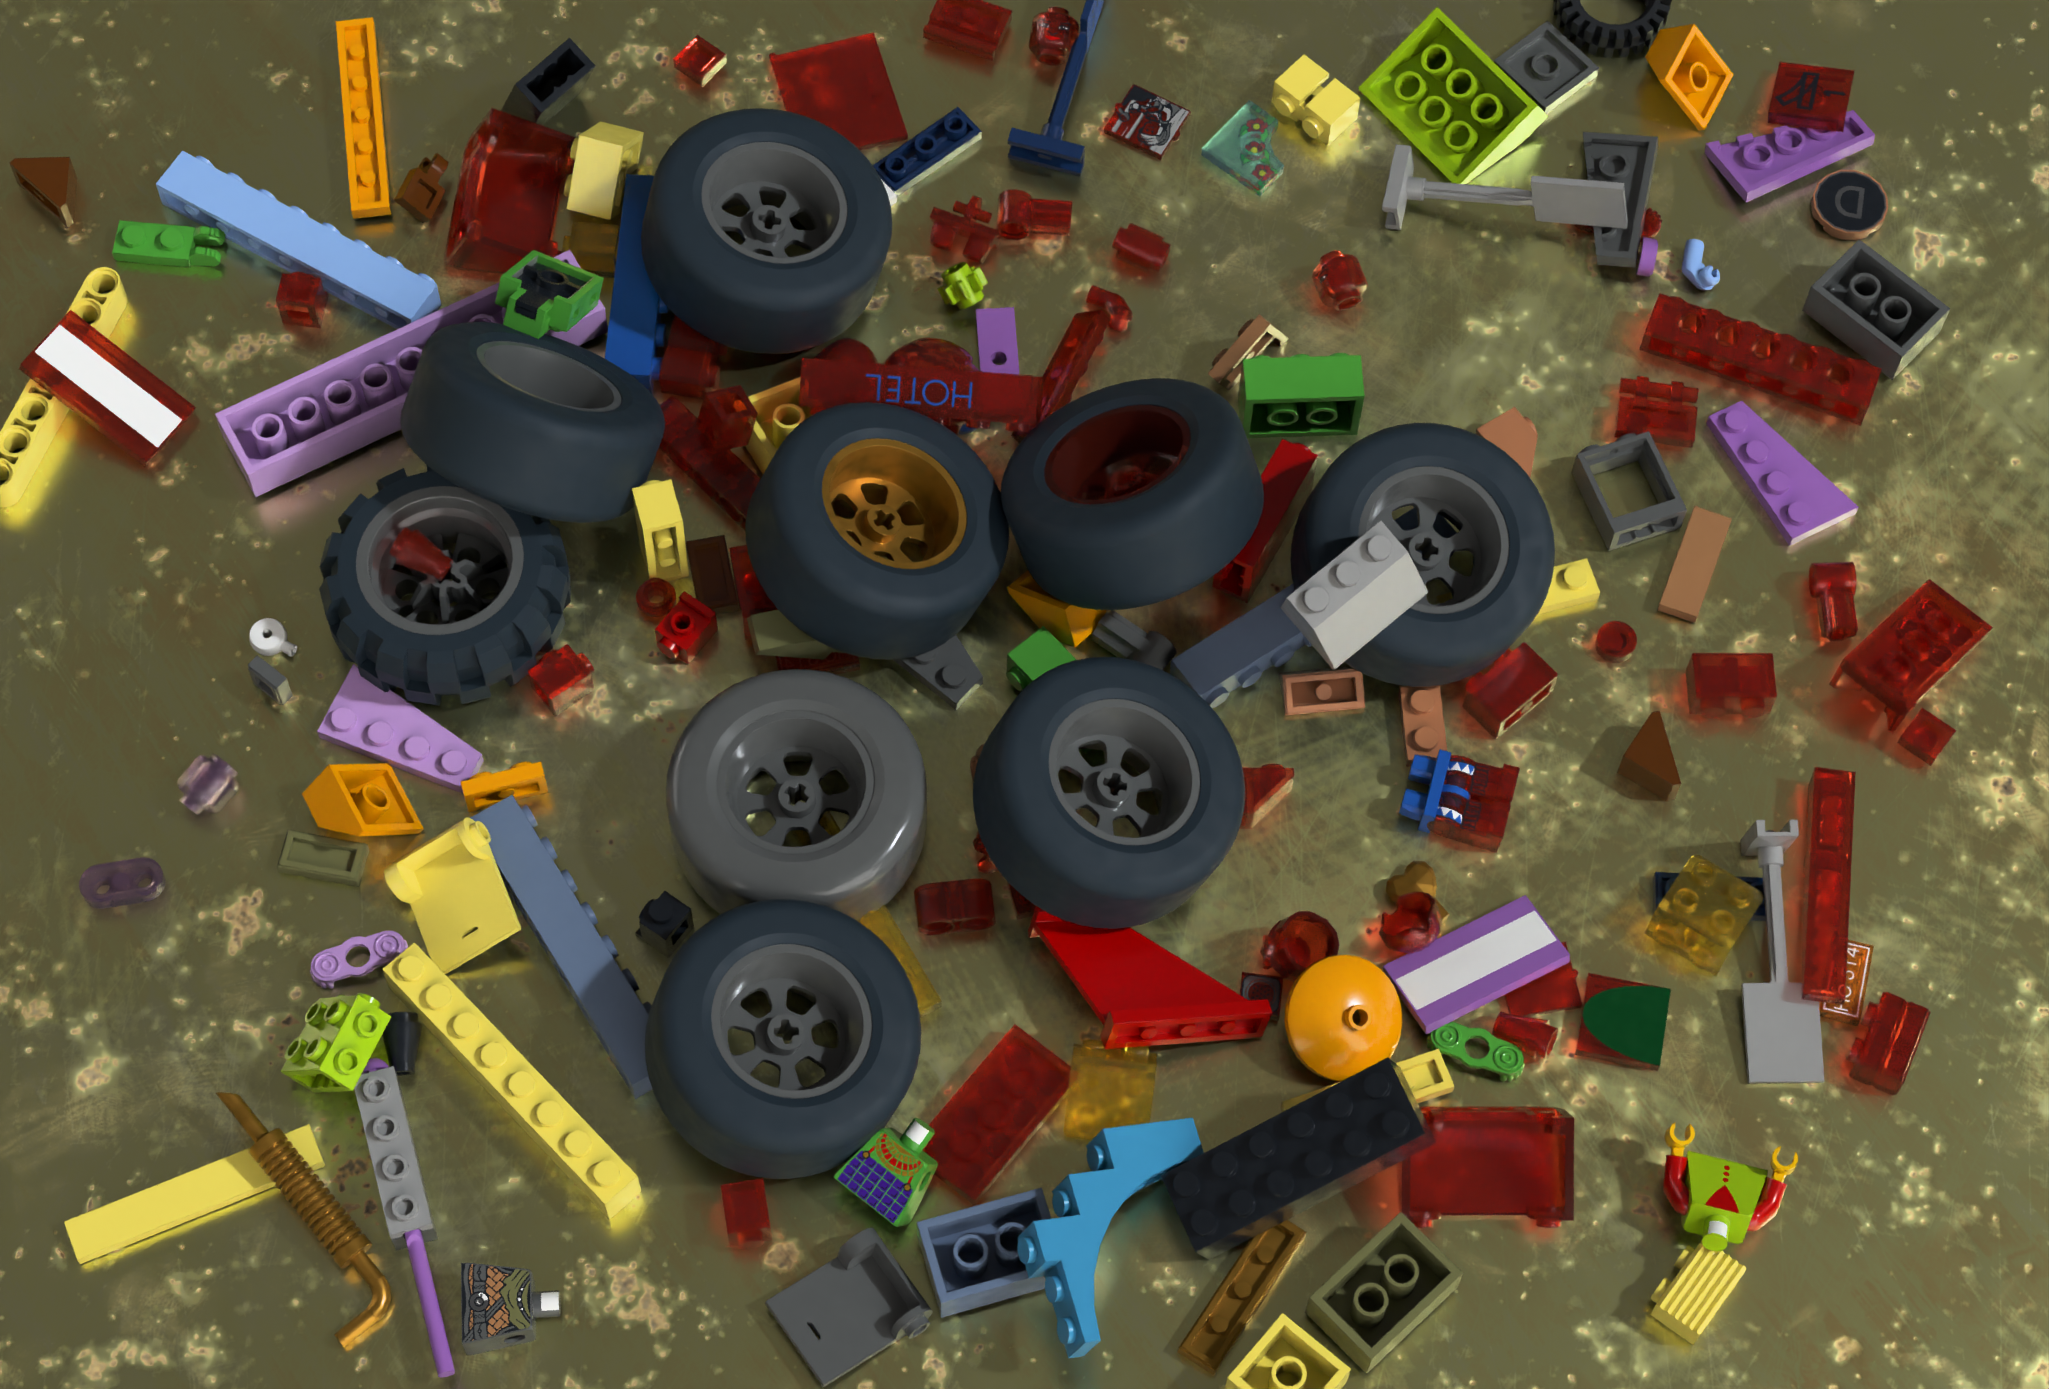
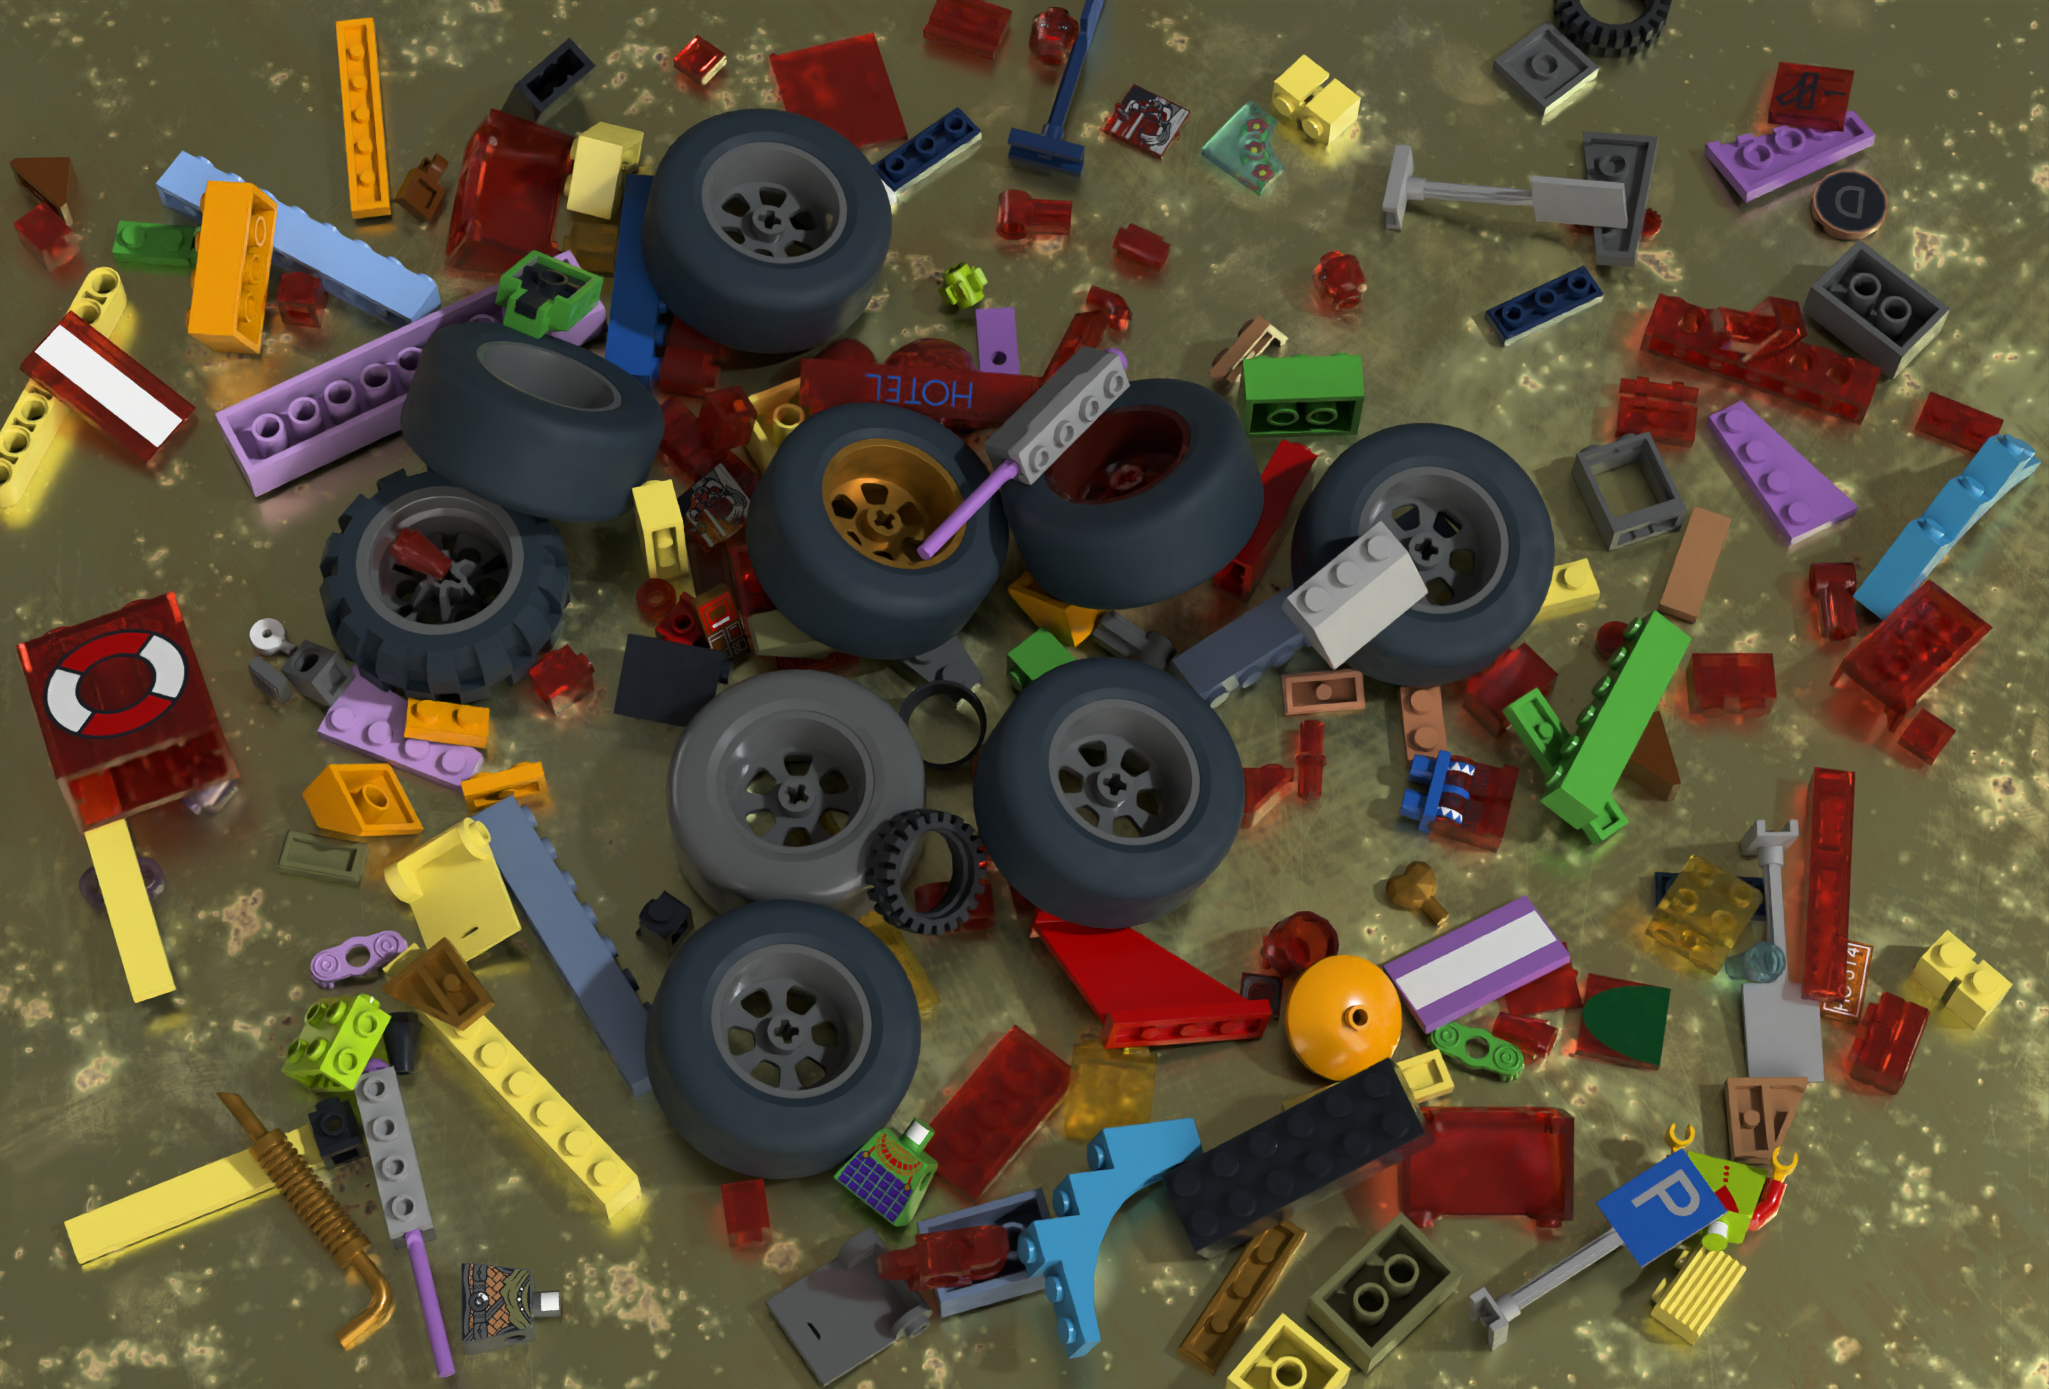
clear red hips [930,195,1002,264] -> none
lime slope [1358,7,1548,184] -> none
clear red hair [1379,891,1442,953] -> none
nougat slope [1476,407,1538,478] -> none
medium lavender tile [1636,237,1658,277] -> none
light orange slope [1645,24,1734,131] -> none
light blue arm [1681,239,1720,290] -> none
none -> clear red brick [13,201,80,273]
none -> clear red brick [15,591,240,834]
none -> light yellow tile [70,770,176,1003]
none -> light orange brick [185,180,278,355]
none -> dark grey brick [280,640,356,707]
none -> black brick [308,1097,368,1170]
none -> pearl gold wing [380,937,497,1031]
none -> light orange plate [404,697,490,749]
none -> black brick [613,634,734,728]
none -> piece [677,461,751,555]
none -> reddish brown tile [689,582,751,662]
none -> black tyre [865,809,987,935]
none -> clear red piece [876,1225,1010,1292]
none -> black tyre [899,680,987,769]
none -> piece [917,345,1130,560]
none -> clear red axle [1295,720,1327,801]
none -> piece [1468,1148,1727,1351]
none -> dark blue tile [1484,265,1604,347]
none -> bright green plate [1502,687,1629,846]
none -> bright green brick [1539,610,1692,830]
none -> clear red brick [1710,296,1808,362]
none -> medium nougat wing [1724,1077,1808,1164]
none -> clear light blue cone [1725,941,1786,983]
none -> dark azure arch [1853,434,2041,621]
none -> light yellow piece [1910,929,2013,1030]
none -> clear red plate [1915,391,2004,454]

